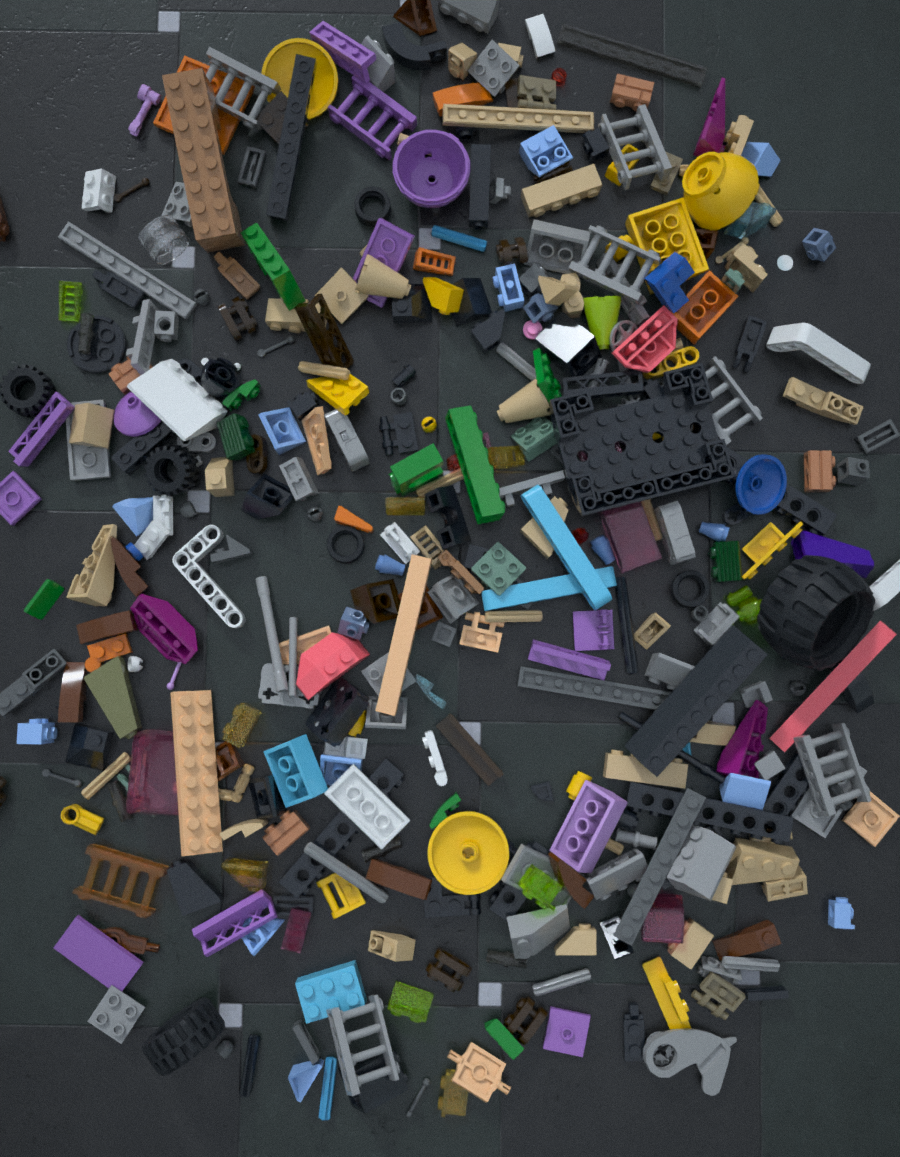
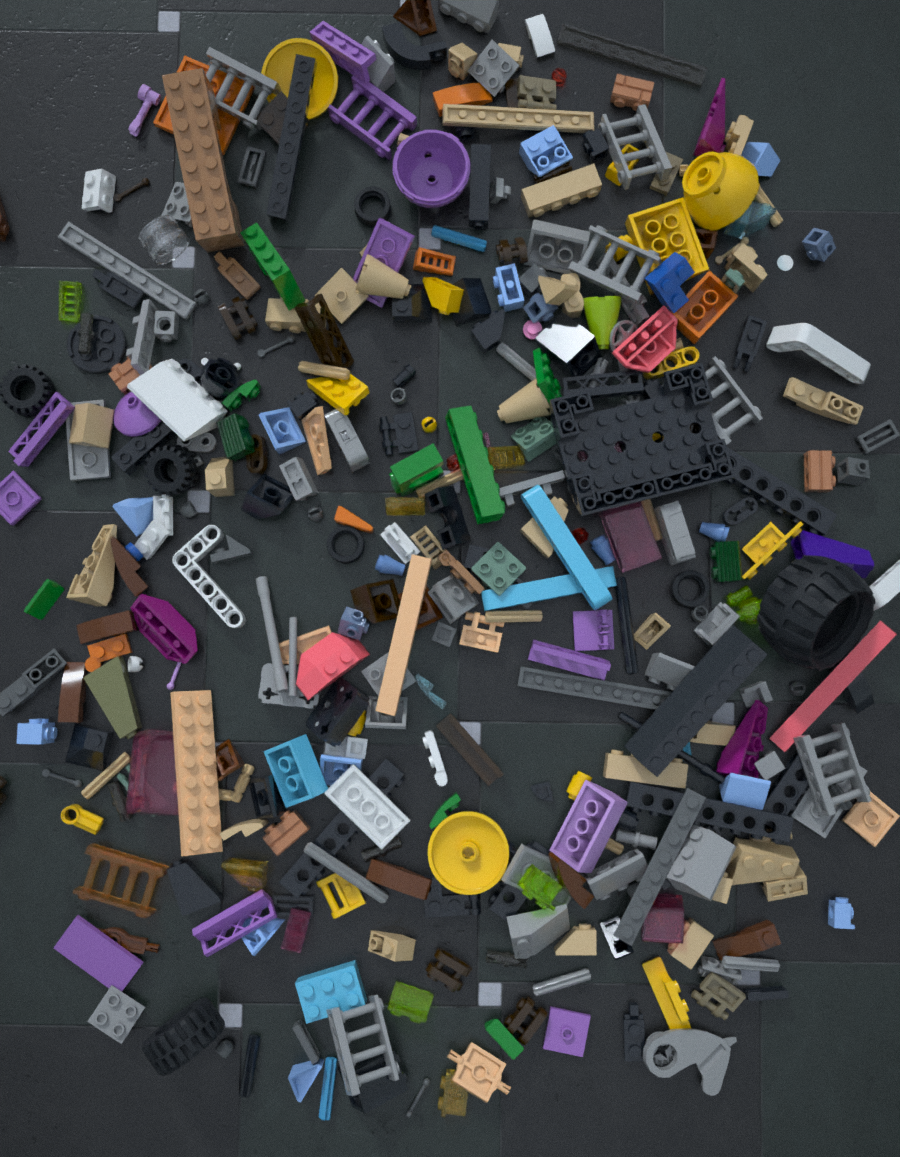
clear yellow brick [222,703,262,748] -> none
blue dish [736,454,787,514] -> none

